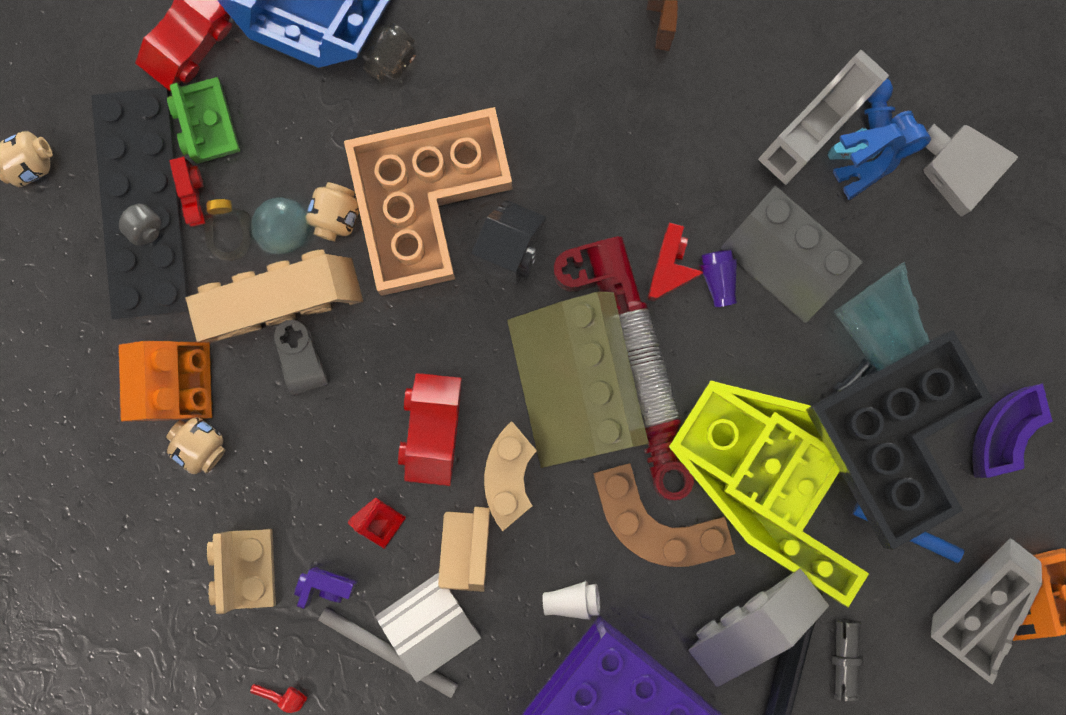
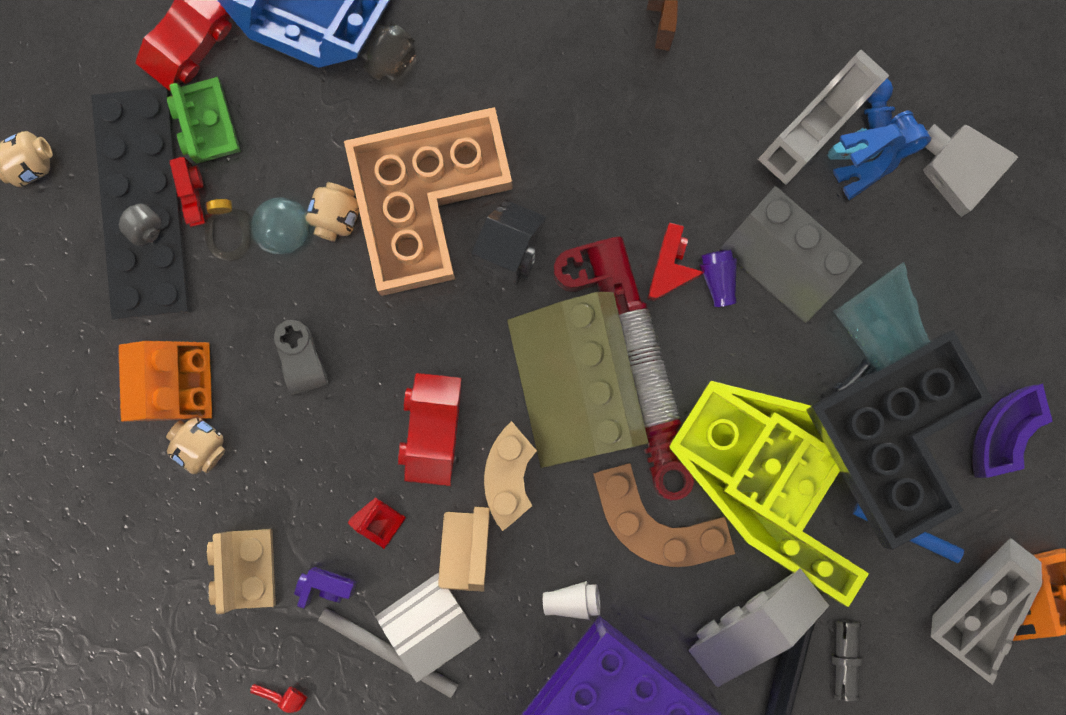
tan wedge [185,250,364,342] -> none

